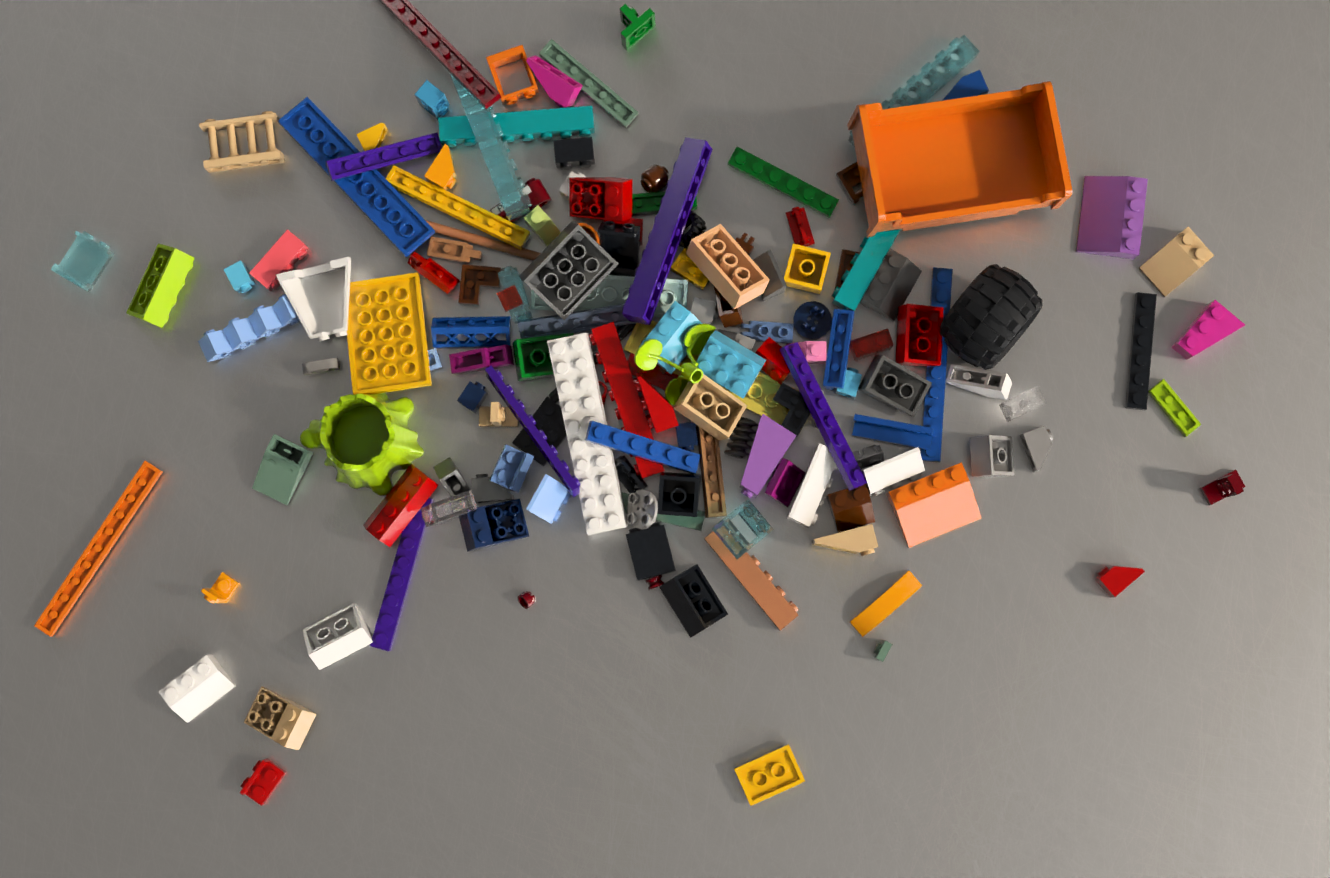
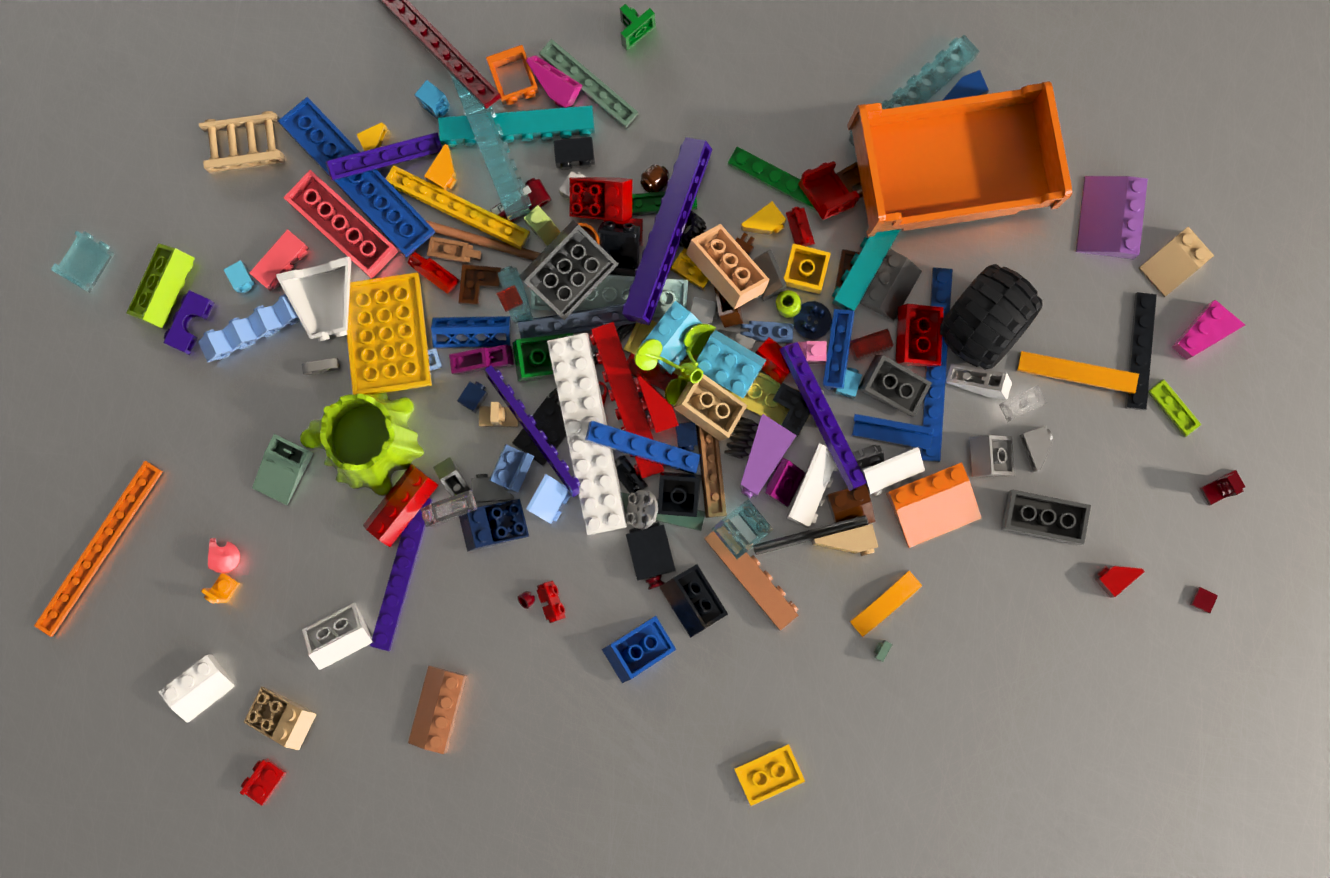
none -> dark purple arch [163,290,215,355]
none -> coral helmet [208,538,240,574]
none -> coral brick [283,170,398,279]
none -> nougat slope [408,666,467,754]
none -> red hinge [536,581,566,623]
none -> blue slope [602,616,676,683]
none -> yellow slope [741,201,786,235]
none -> dark grey axle [753,515,869,555]
none -> lime head [776,290,801,318]
none -> red panel [798,161,860,220]
none -> dark grey brick [1001,490,1091,545]
none -> light orange tile [1017,351,1139,394]
none -> dark red tile [1190,587,1218,613]

